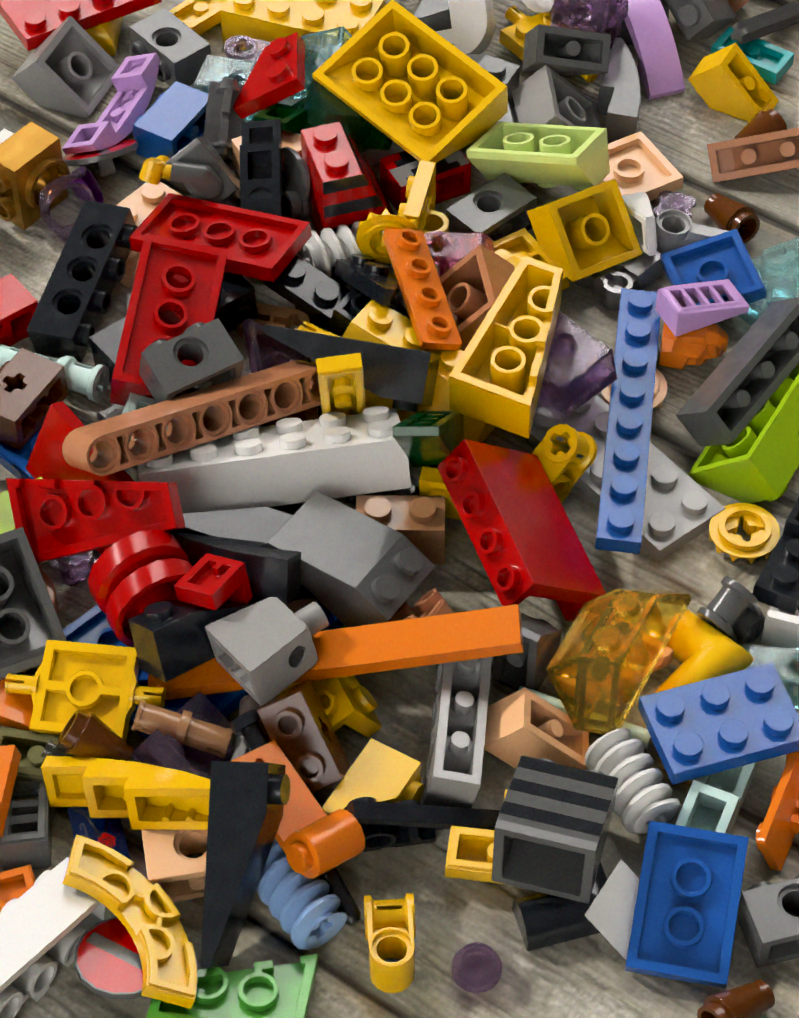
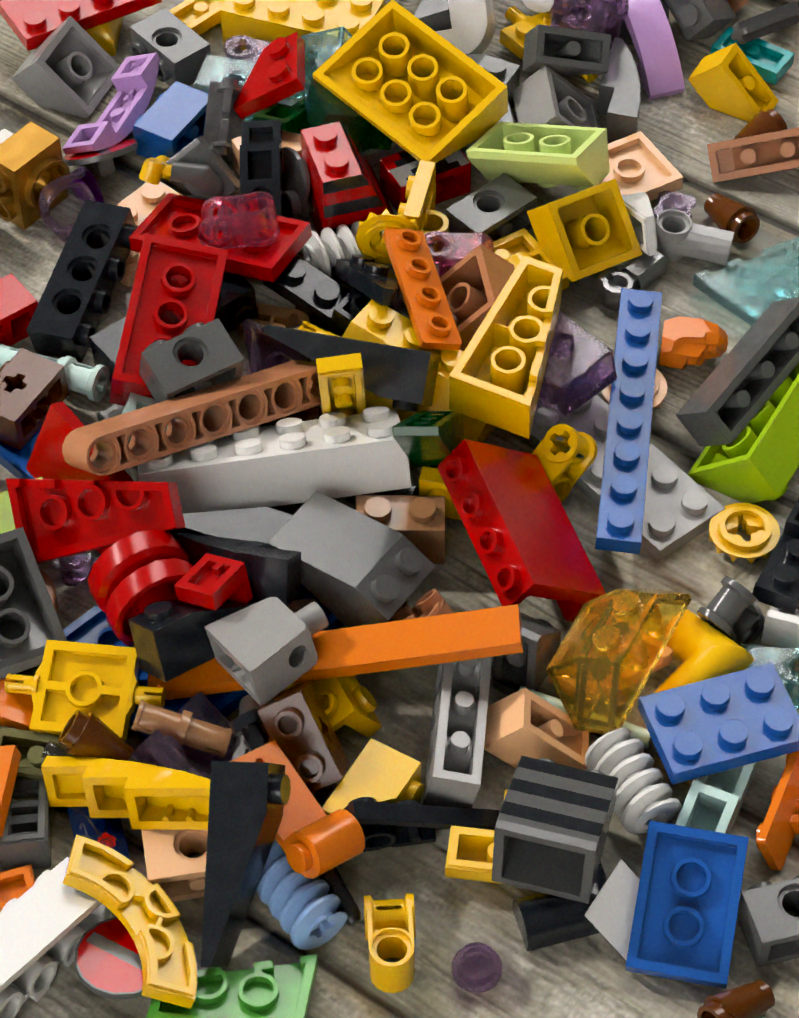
lavender slope [655,279,749,337] -> none
blue tile [660,228,766,305] -> none
none -> clear pink piece [198,191,281,249]

